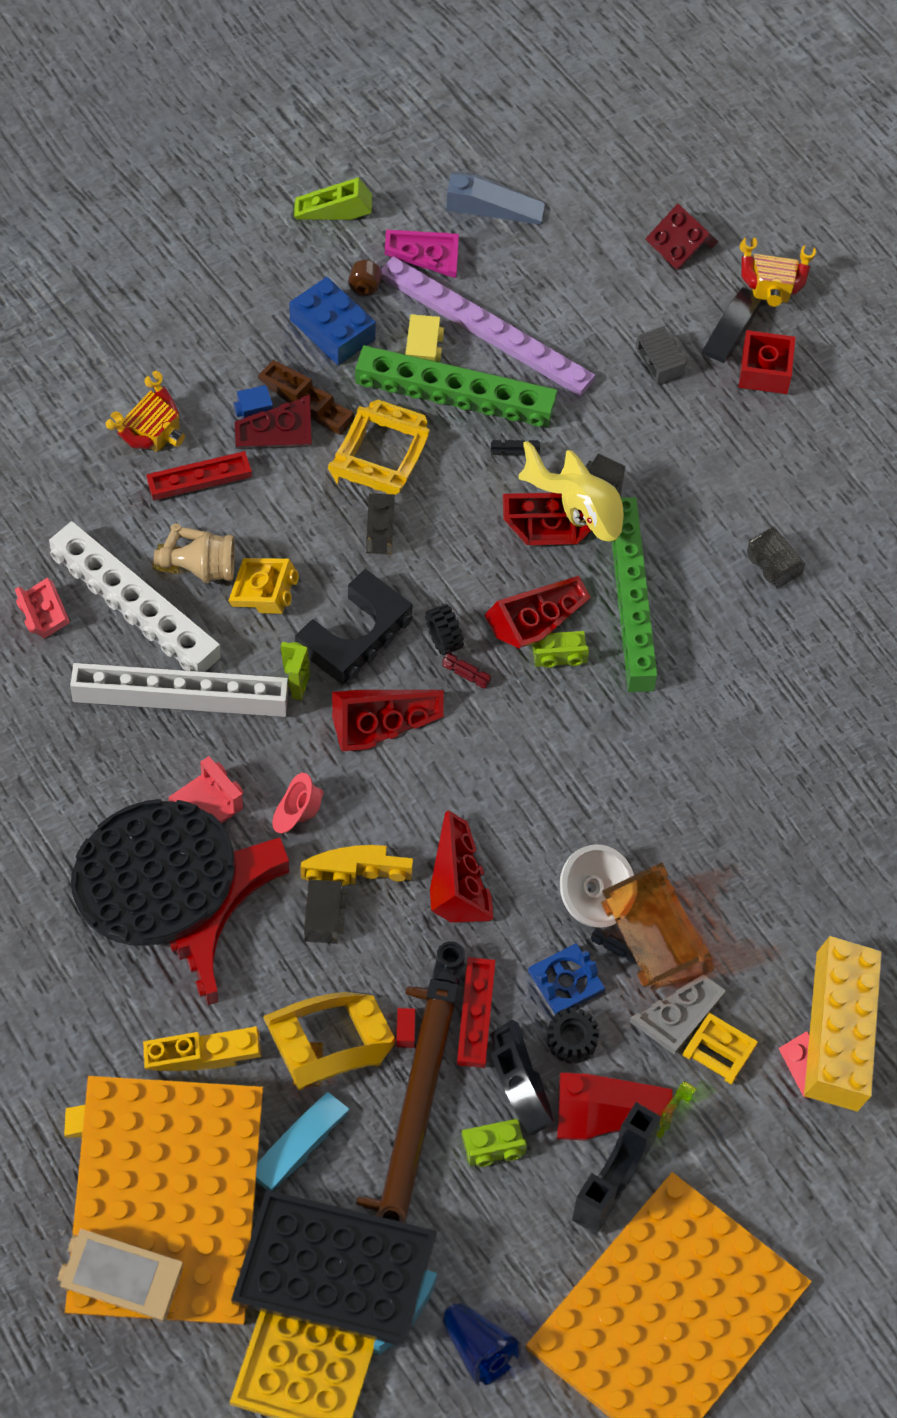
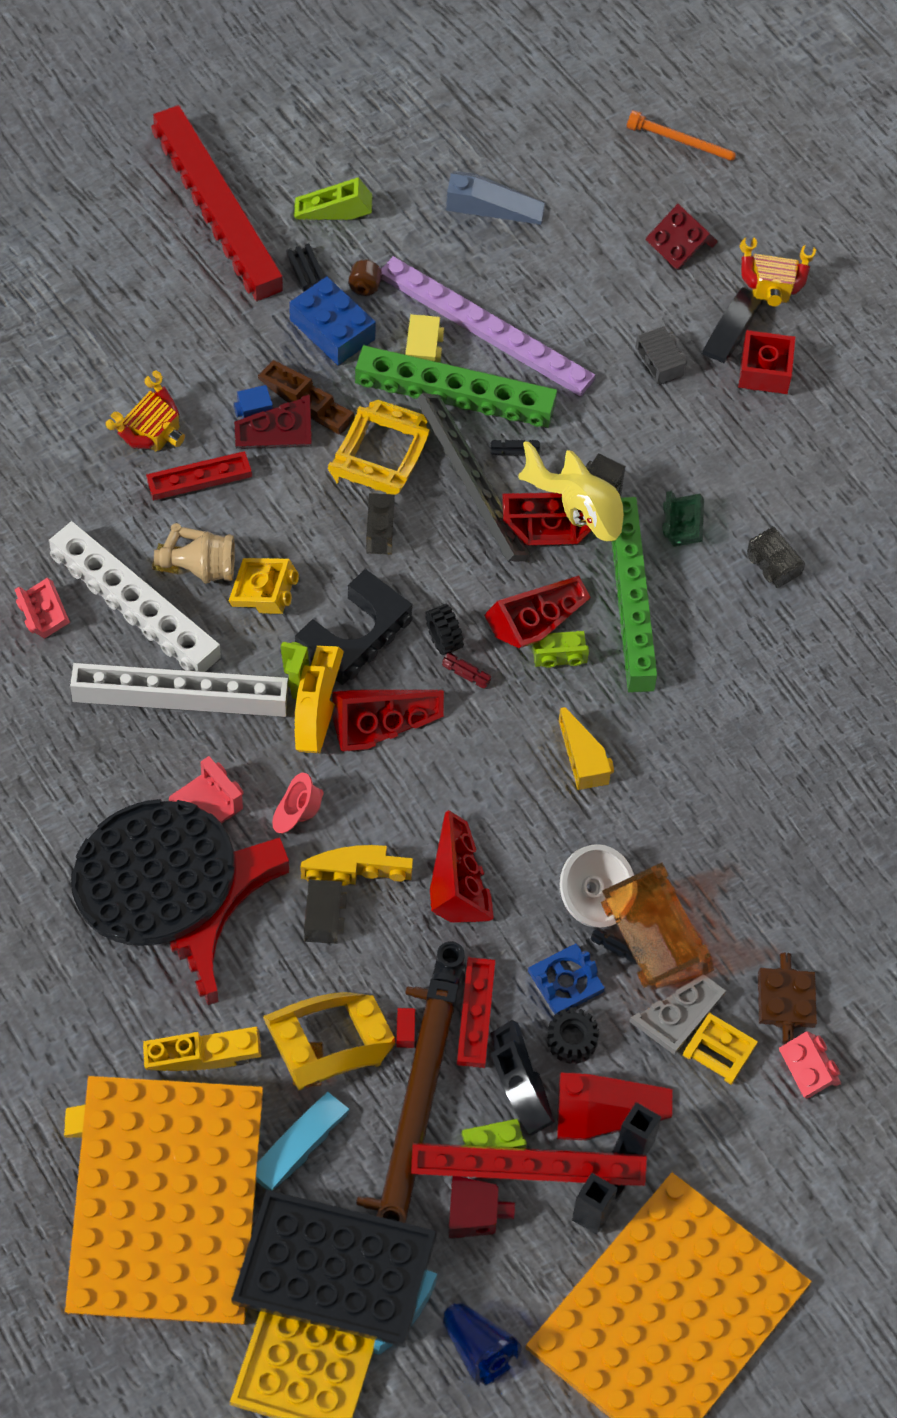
panel [58,1229,185,1323] -> none
dark pink wing [385,229,459,278] -> none
clear neon green piece [657,1081,697,1138] -> none
yellow brick [804,936,882,1112] -> none
none -> red brick [151,105,283,301]
none -> black tile [286,243,325,292]
none -> yellow slope [295,646,344,754]
none -> red plate [411,1143,647,1186]
none -> dark grey plate [416,393,531,562]
none -> dark red torso [448,1176,515,1239]
none -> yellow slope [559,707,614,790]
none -> orange piece [626,110,736,161]
none -> clear green bracket [662,491,704,547]
none -> reddish brown plate [758,952,817,1044]

